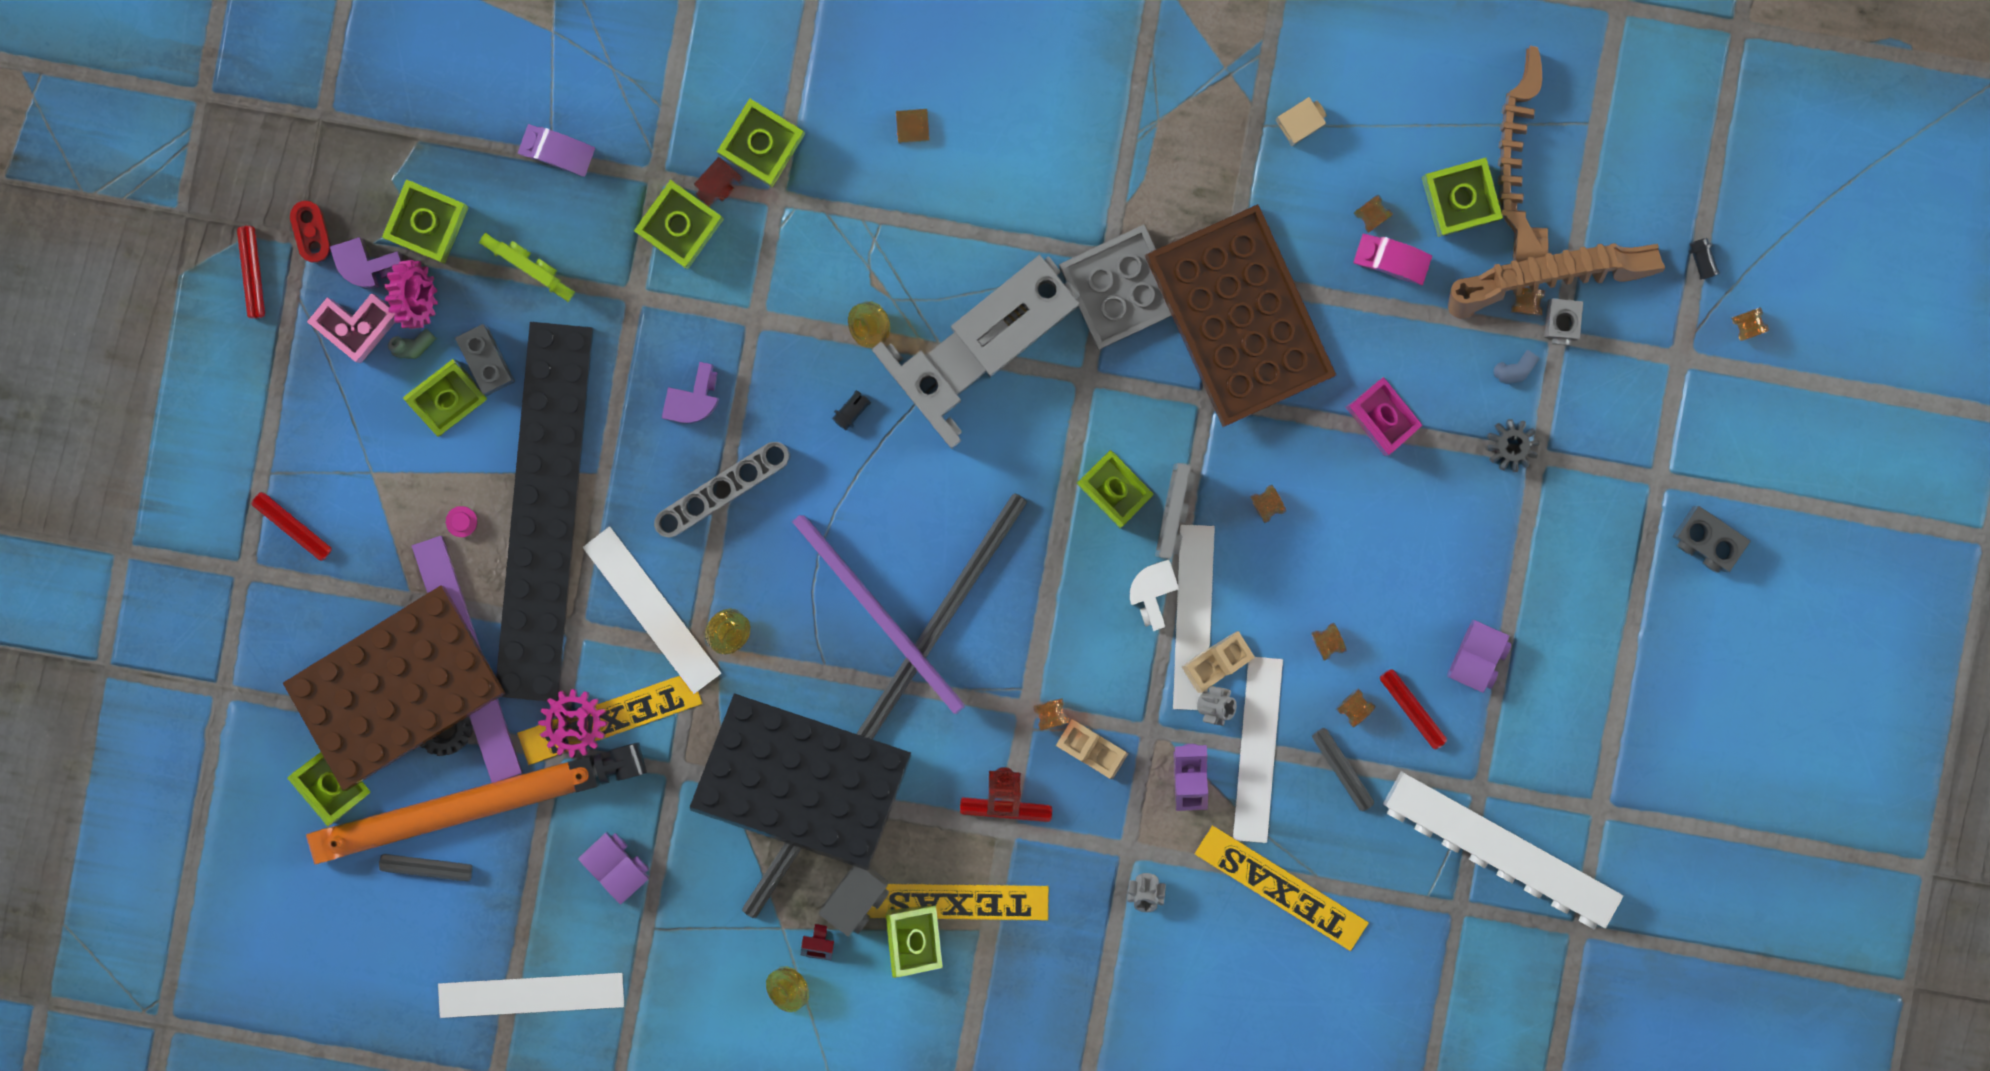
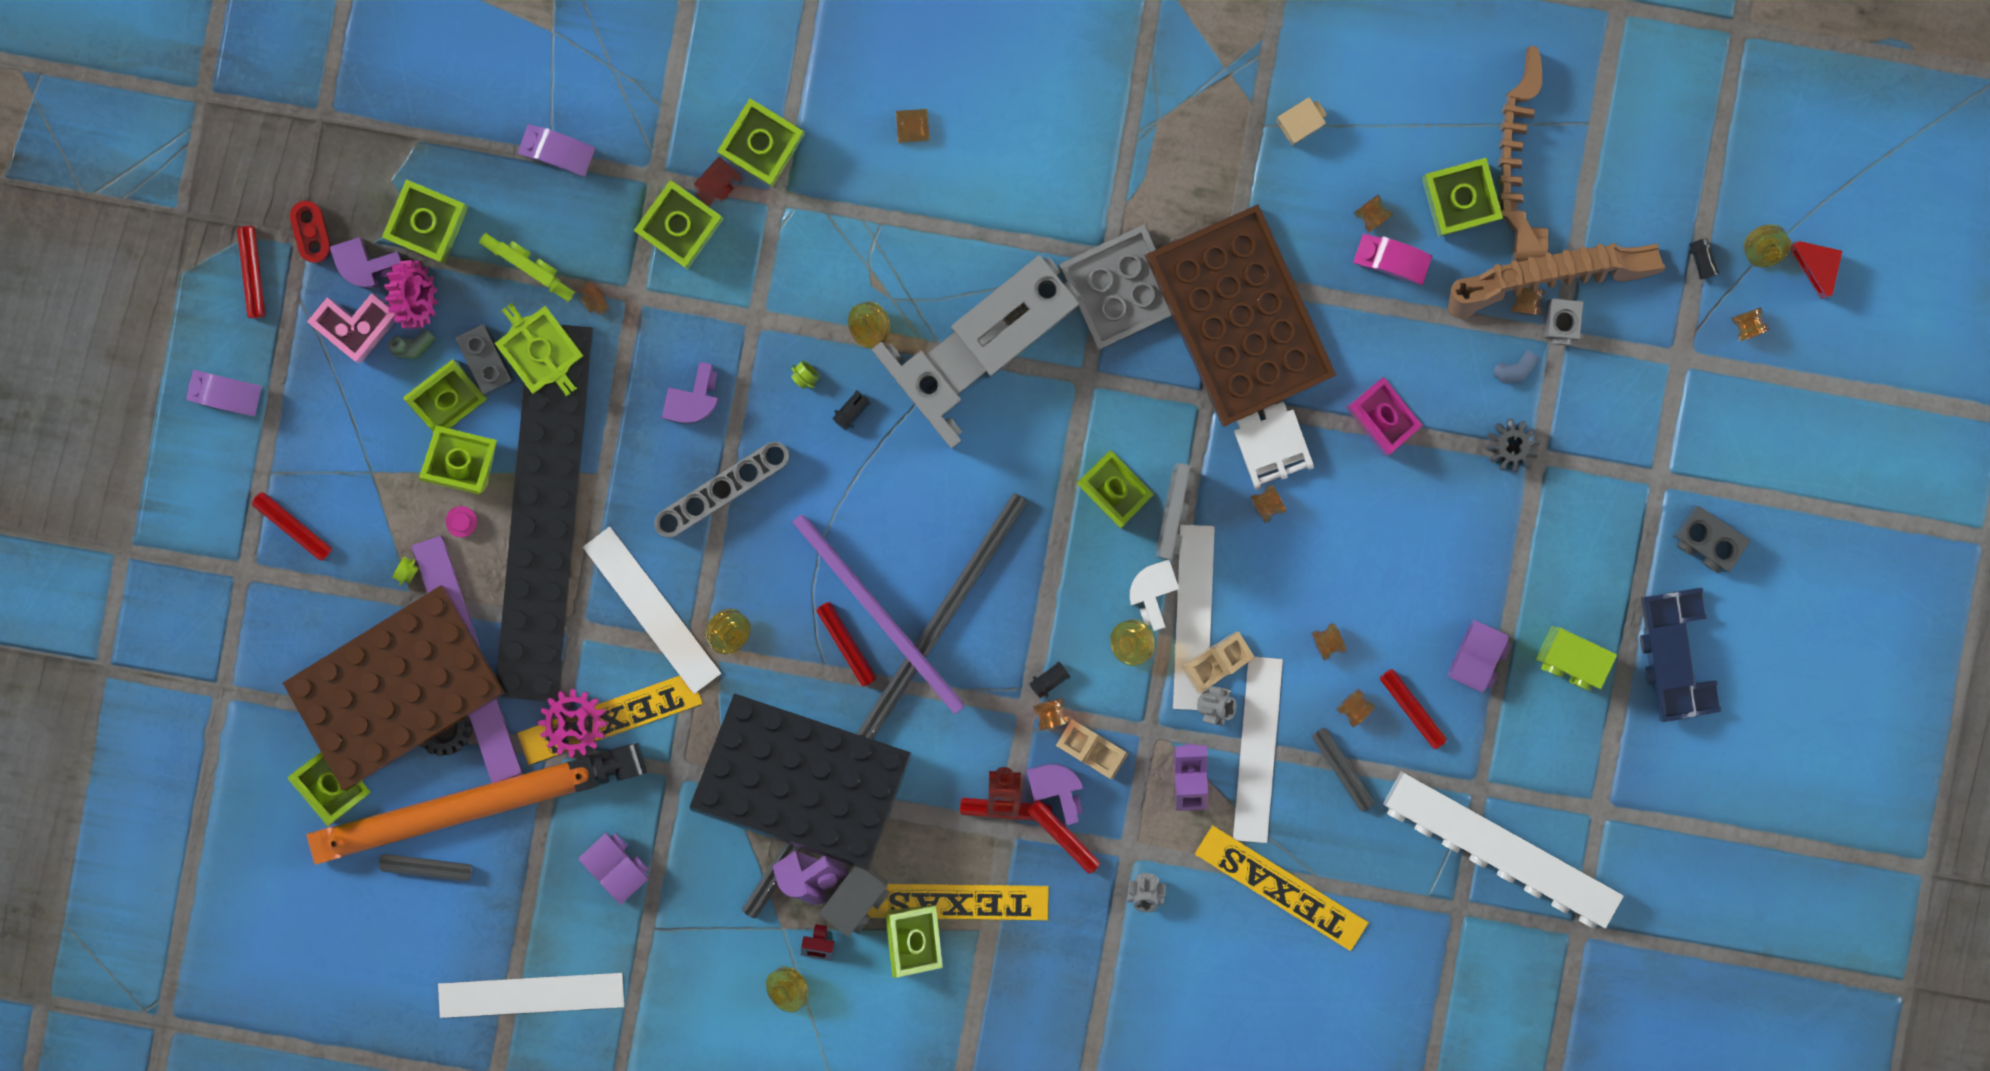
none -> medium lavender brick [186,370,262,417]
none -> lime plate [391,556,419,586]
none -> lime slope [419,425,497,495]
none -> lime plate [495,303,584,397]
none -> clear orange plate [581,282,611,316]
none -> medium lavender brick [773,850,848,905]
none -> lime plate [791,360,820,389]
none -> red axle [816,602,876,687]
none -> medium lavender brick [1026,763,1083,825]
none -> red axle [1028,800,1100,874]
none -> black pin [1029,661,1070,699]
none -> clear yellow plate [1110,619,1155,666]
none -> white plate [1234,401,1314,490]
none -> lime brick [1535,626,1617,691]
none -> dark blue bracket [1640,587,1722,722]
none -> clear yellow plate [1743,224,1791,268]
none -> red slope [1788,241,1842,299]

